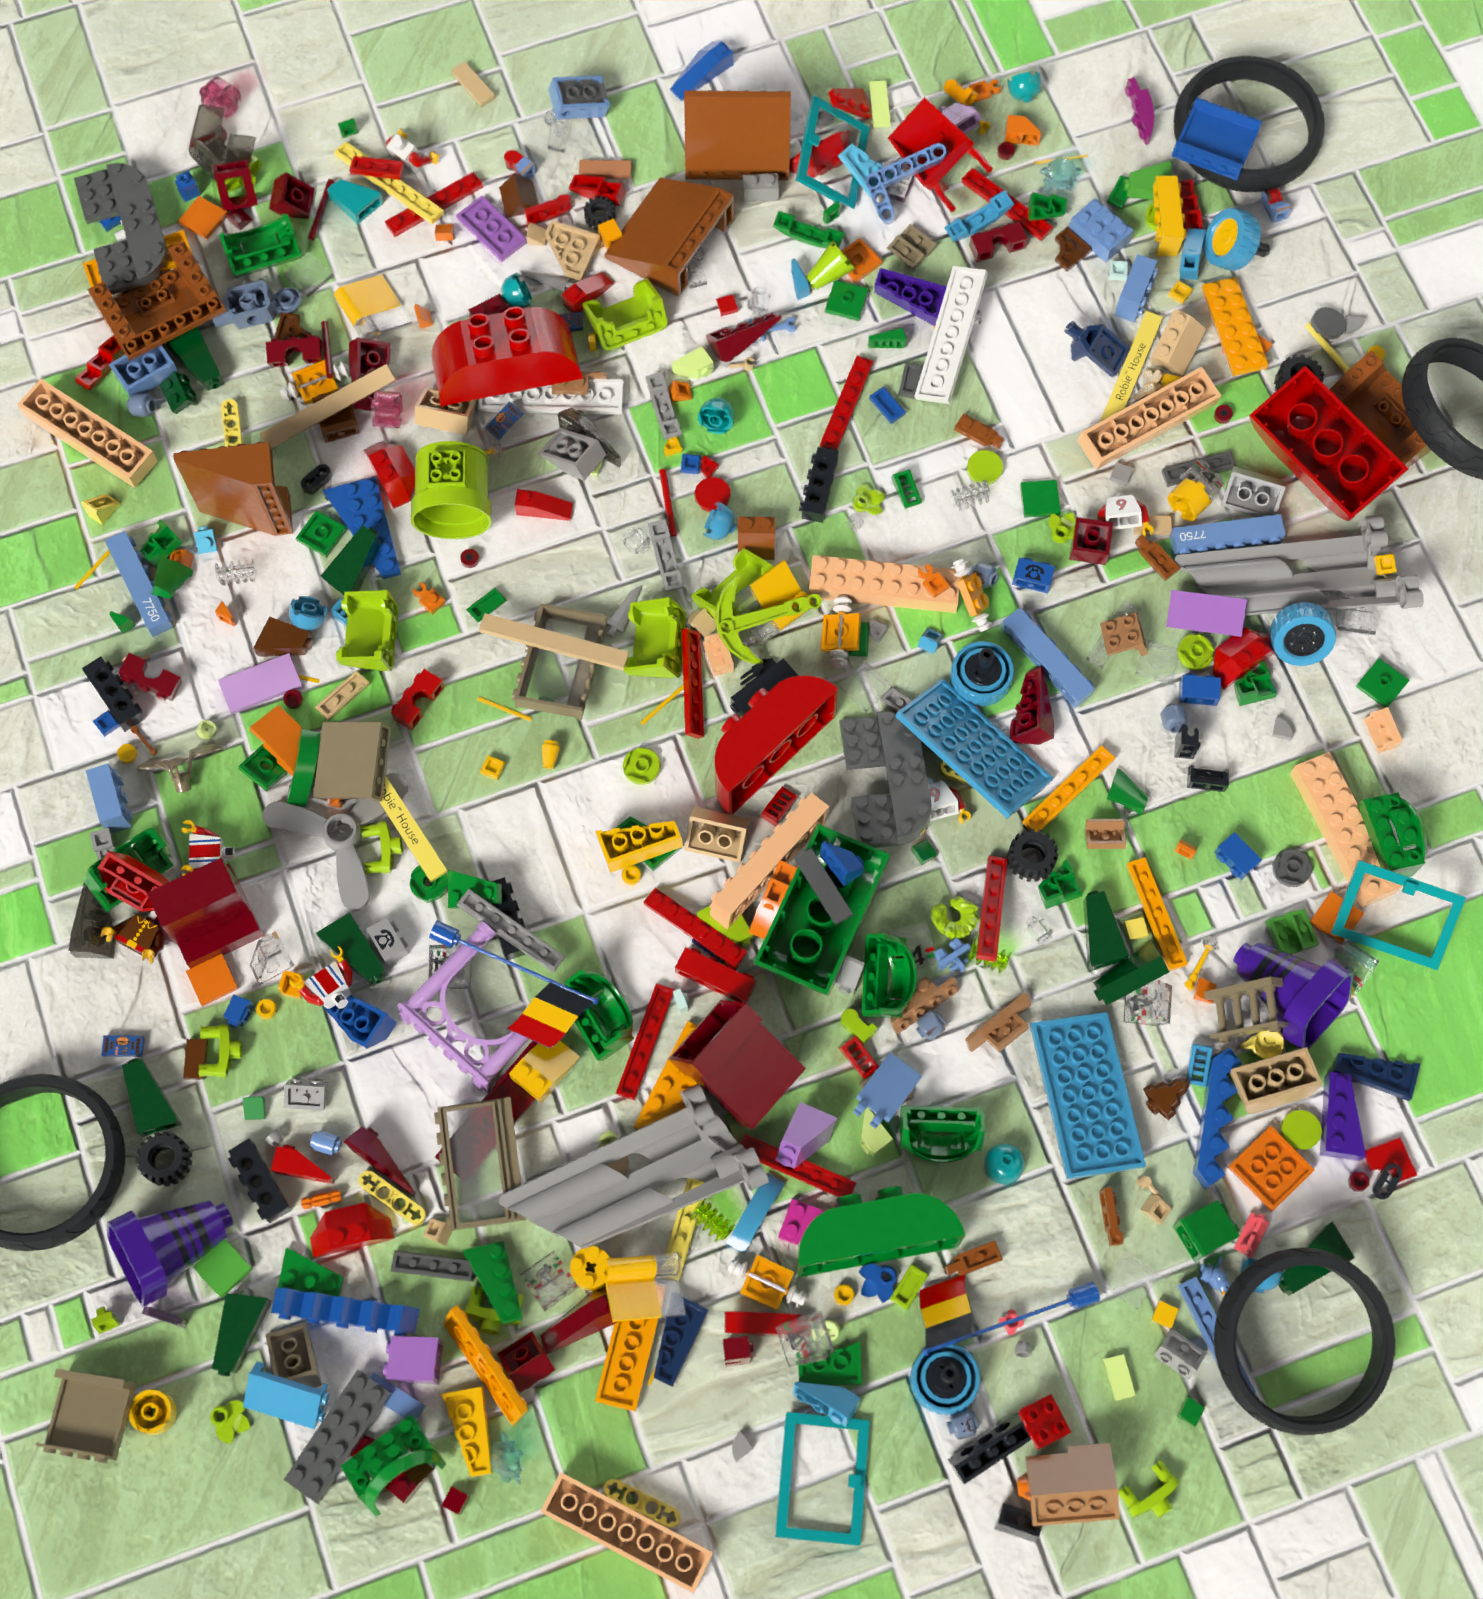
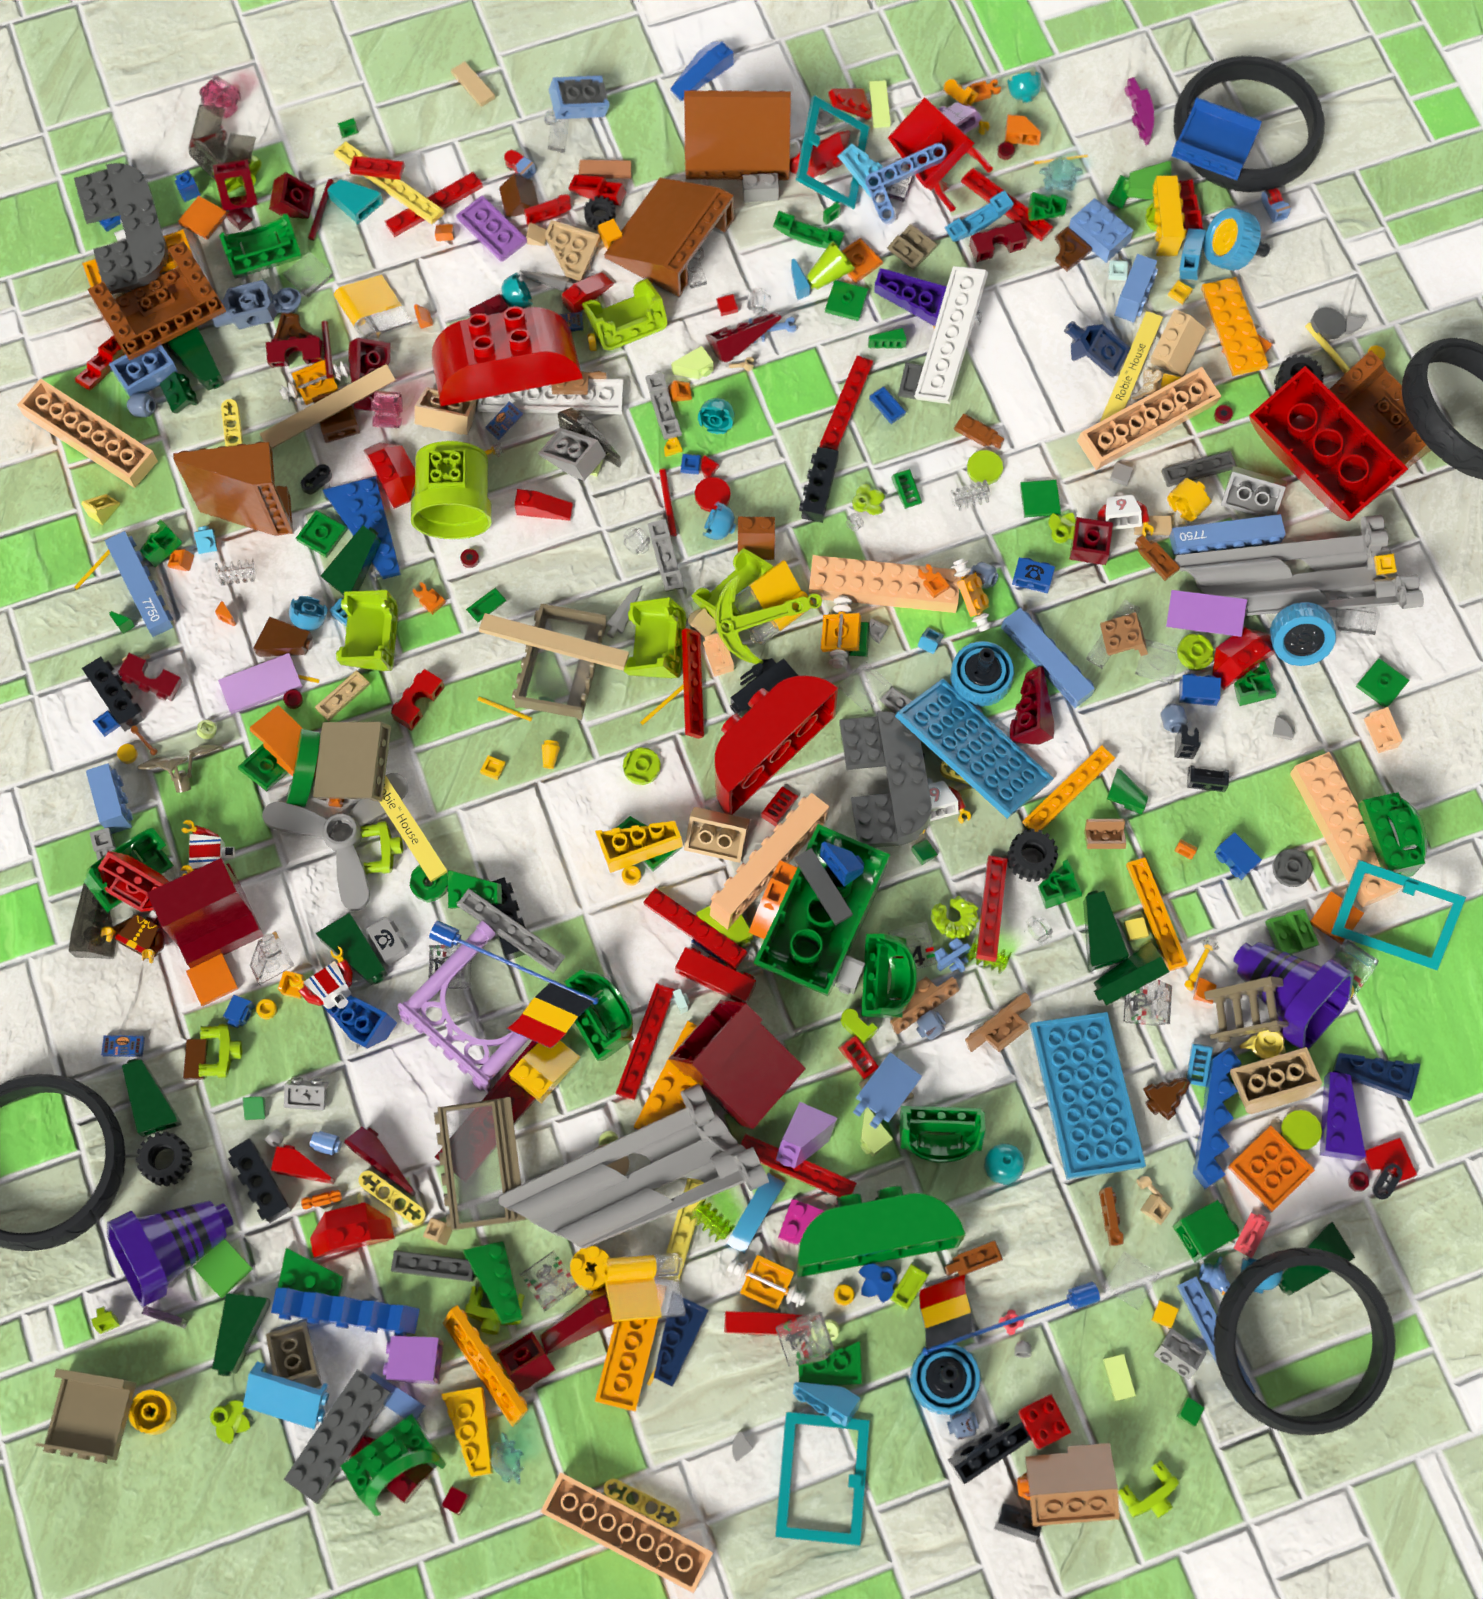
green slope [152,556,193,599] -> none
torso [386,128,440,173] -> none
dark red arch [723,1336,754,1367] -> none
clear slope [1179,458,1225,498] -> none

